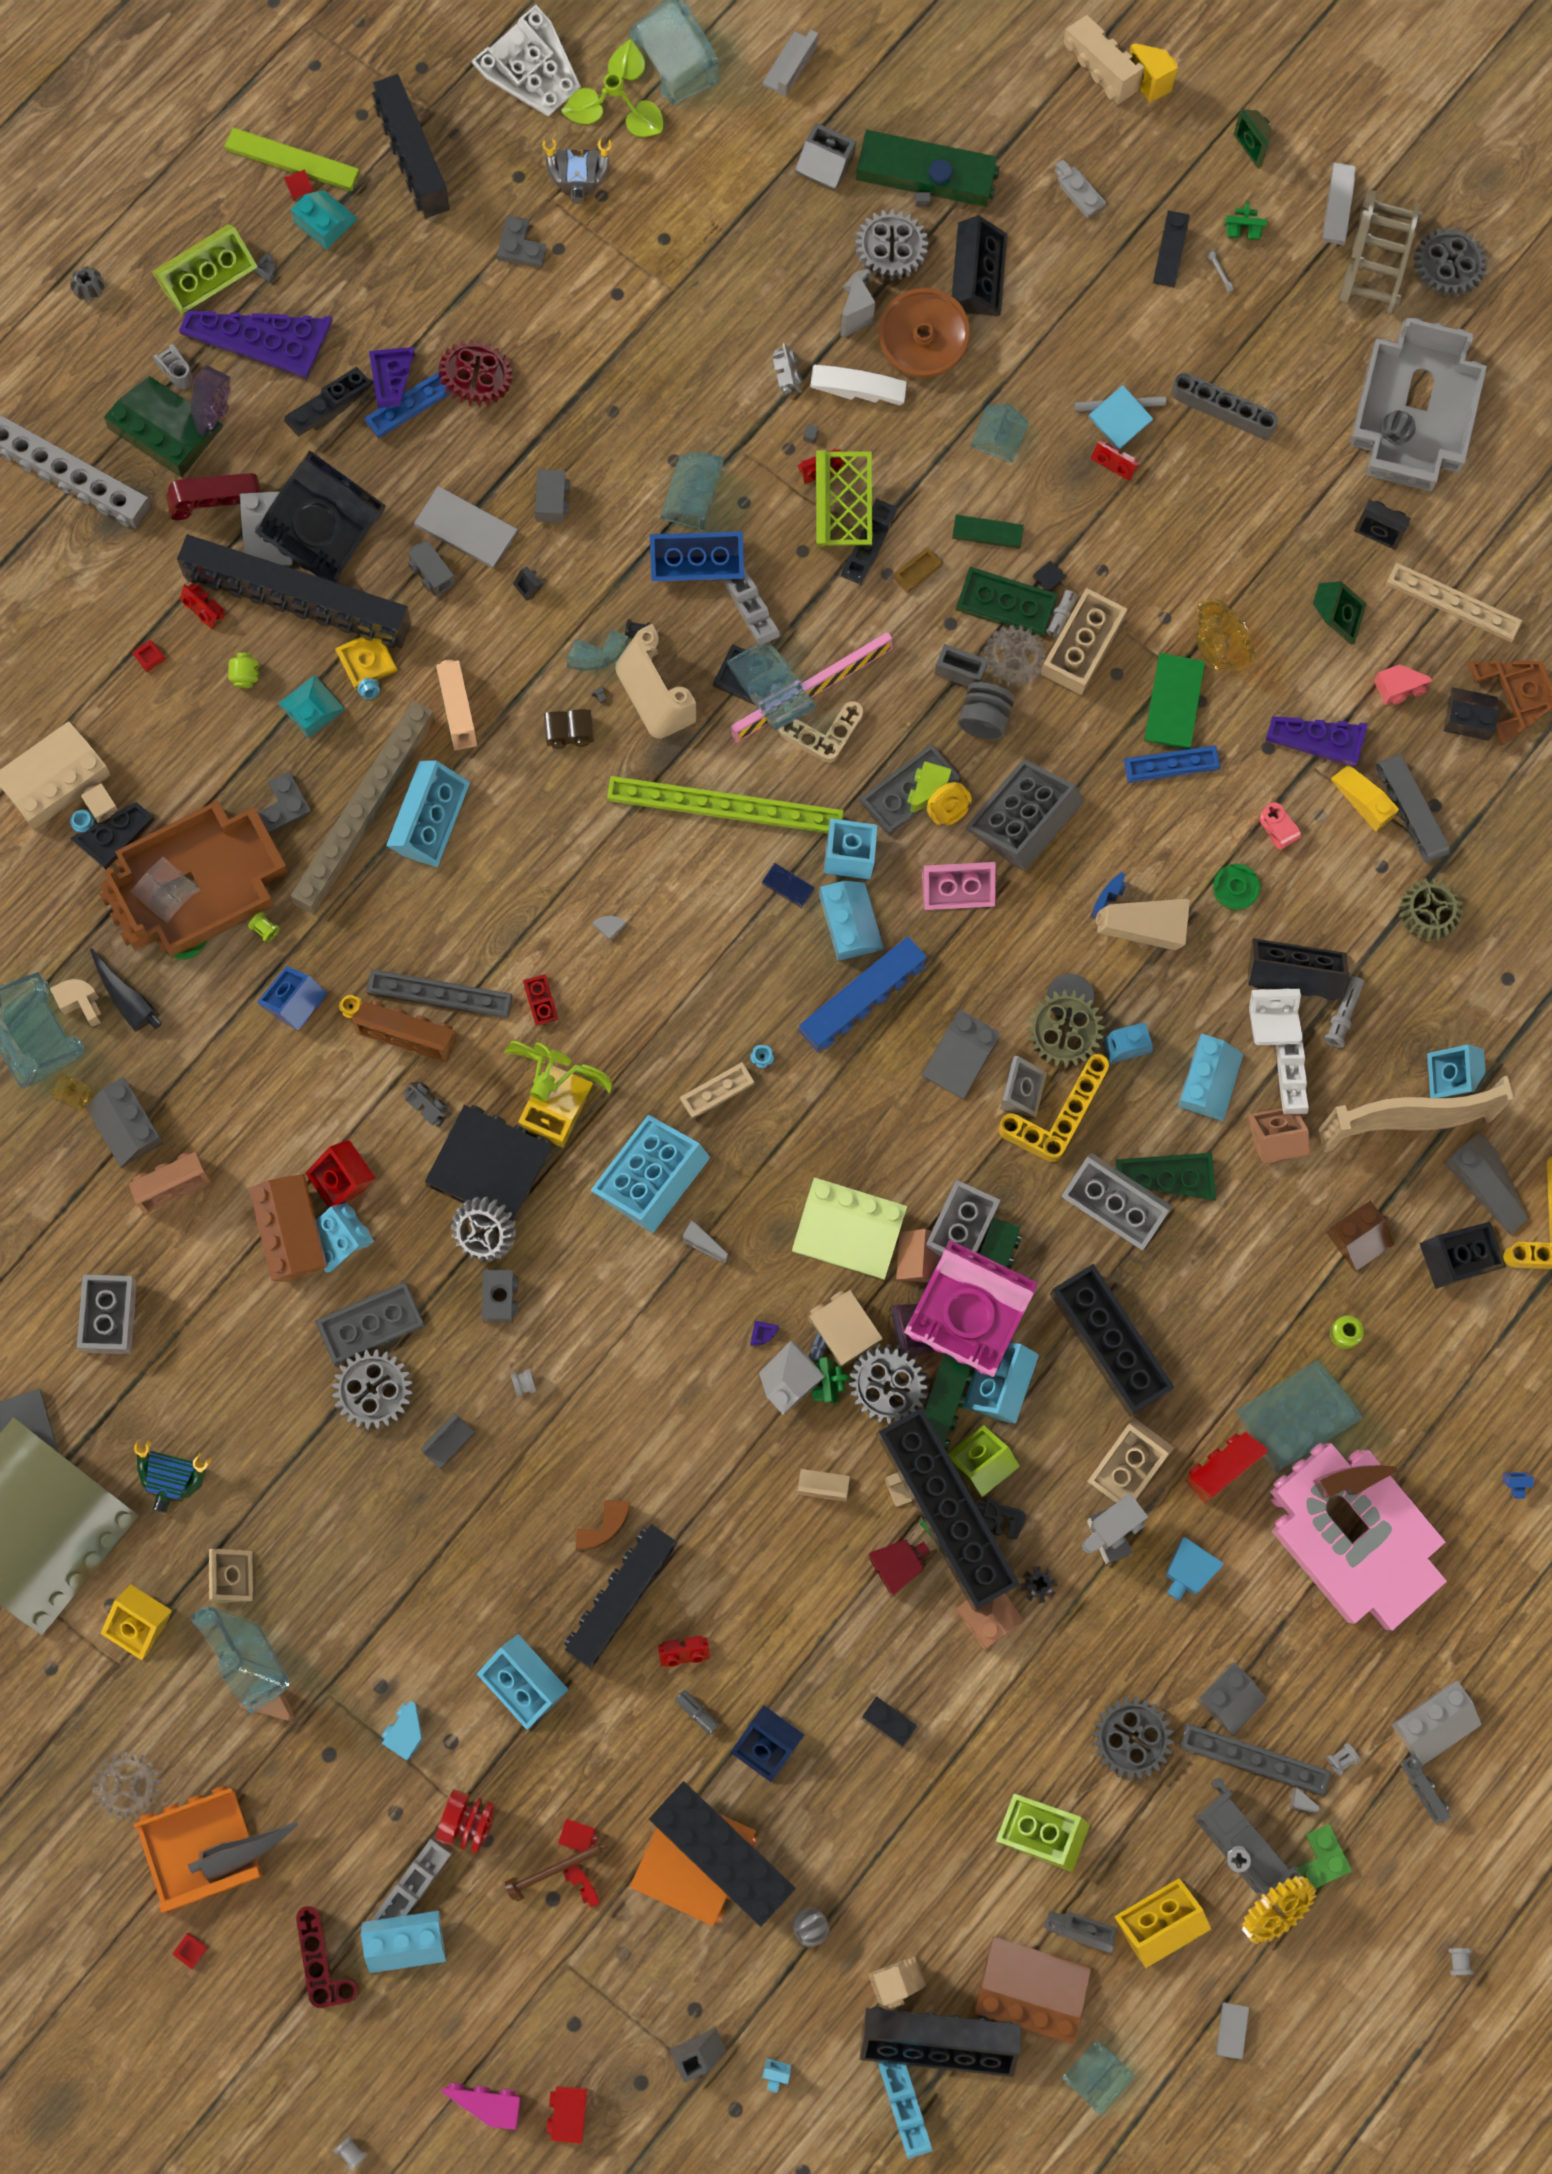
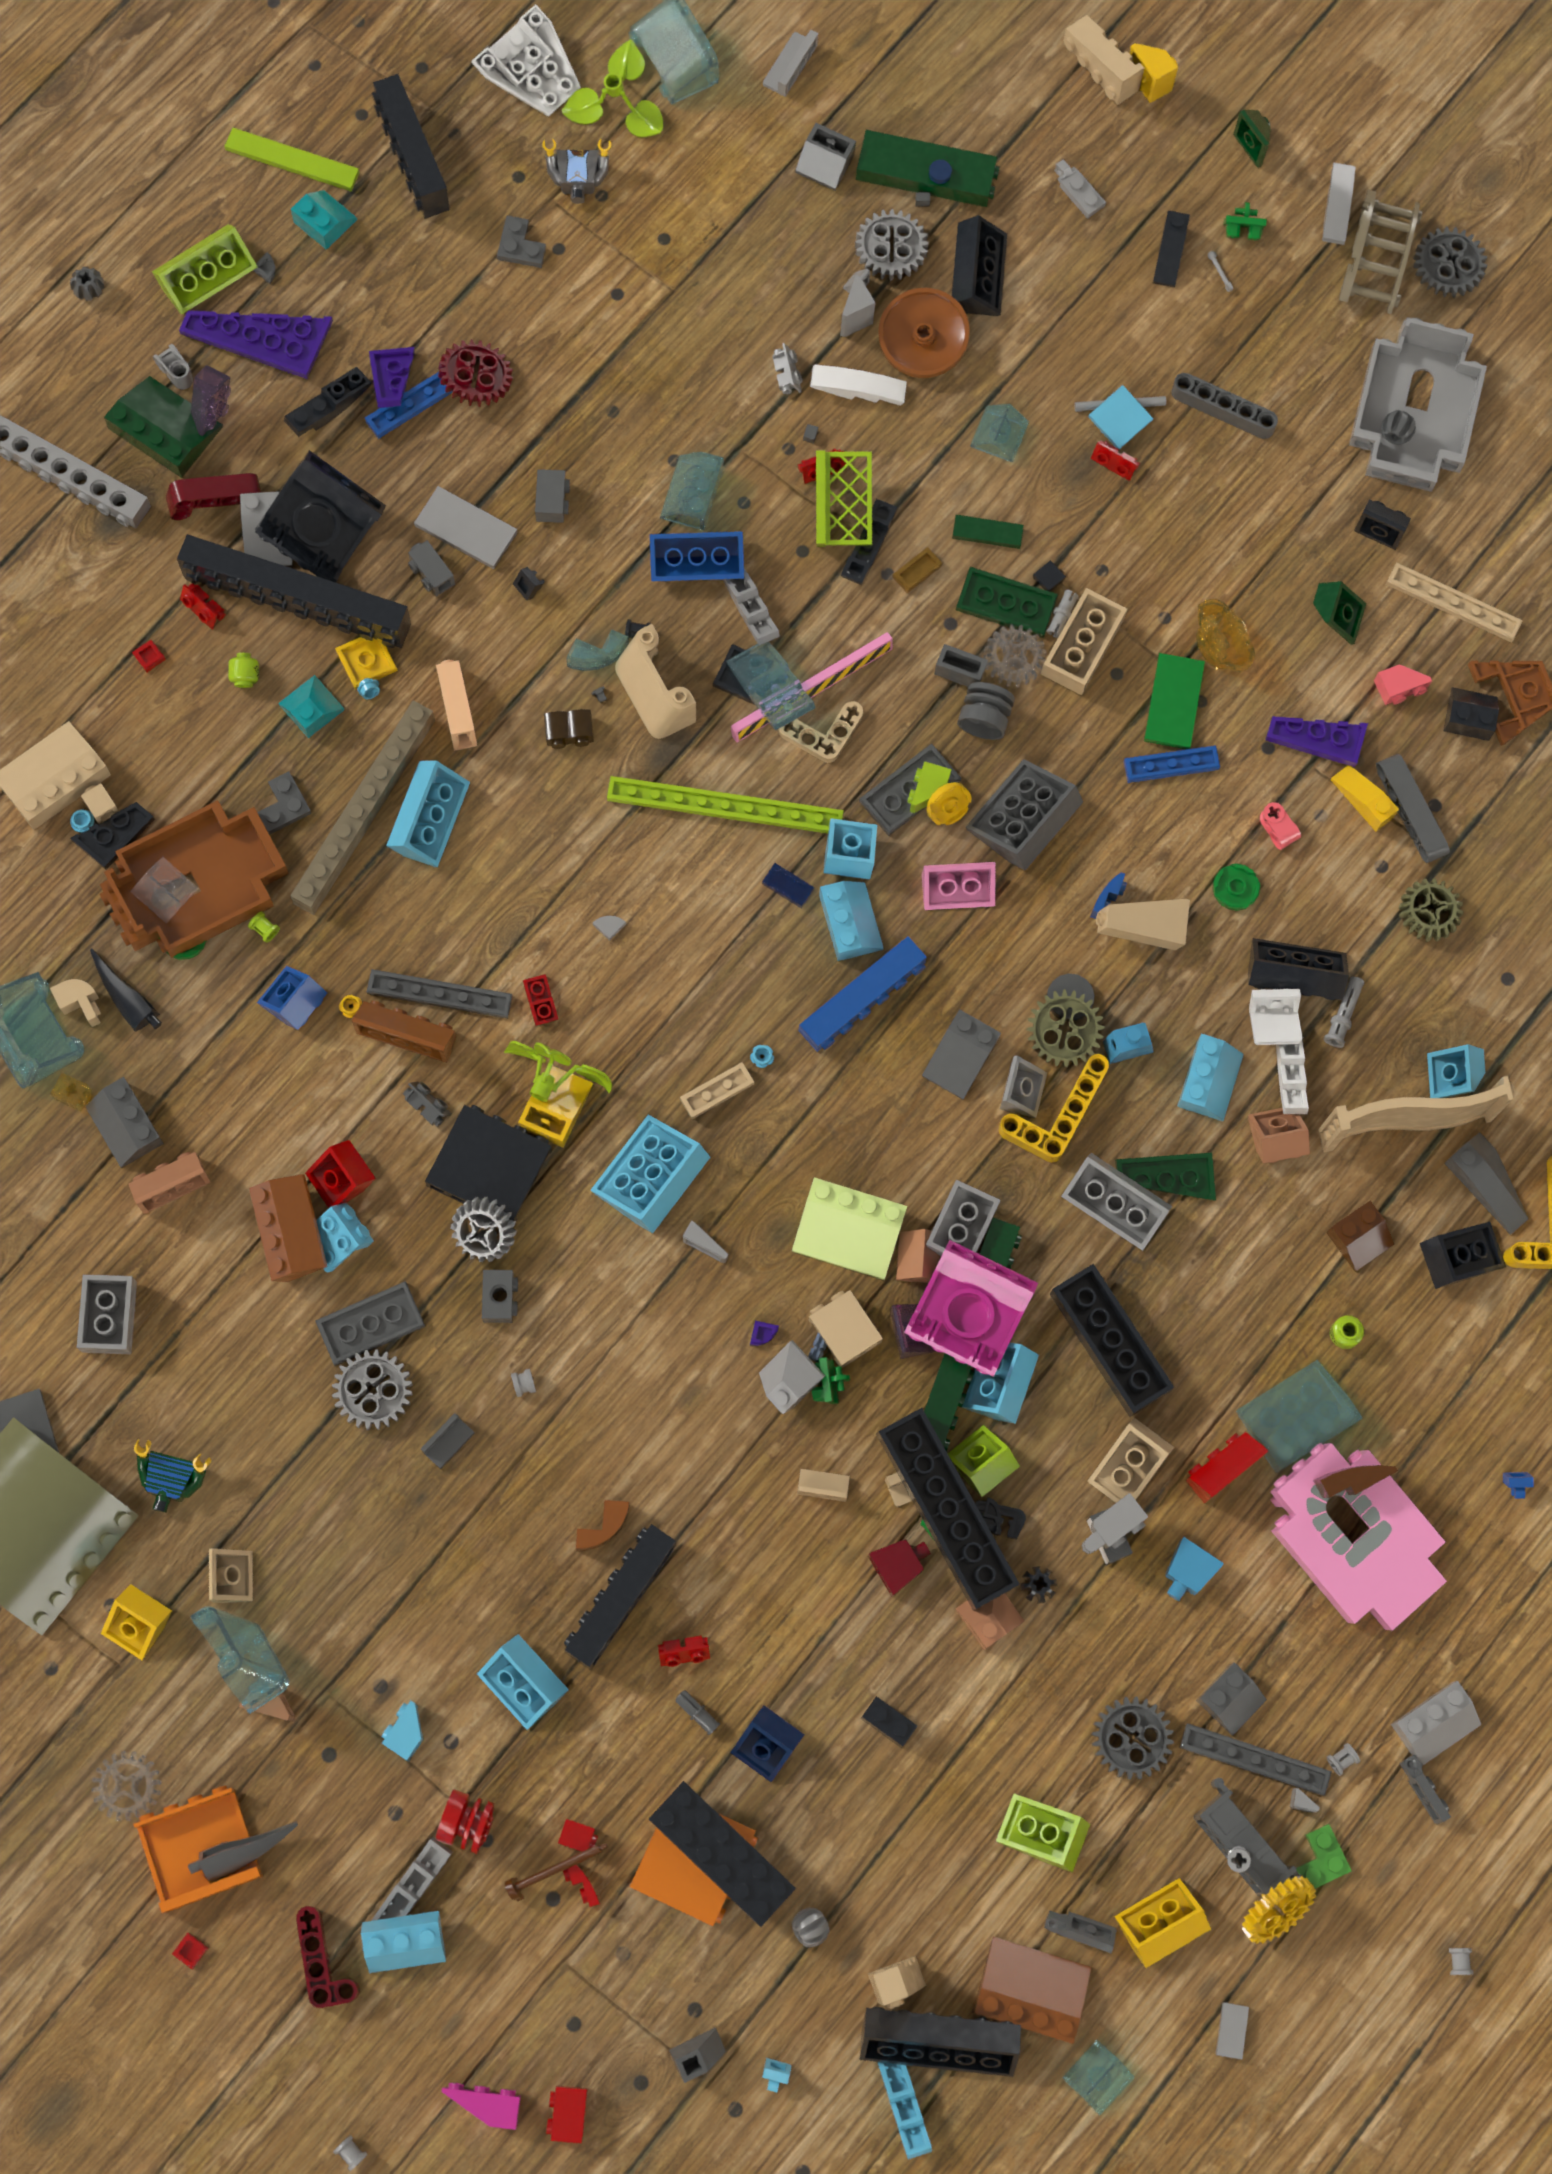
red tile [284,169,313,199] -> none
dark grey gear [849,1344,930,1424] -> none

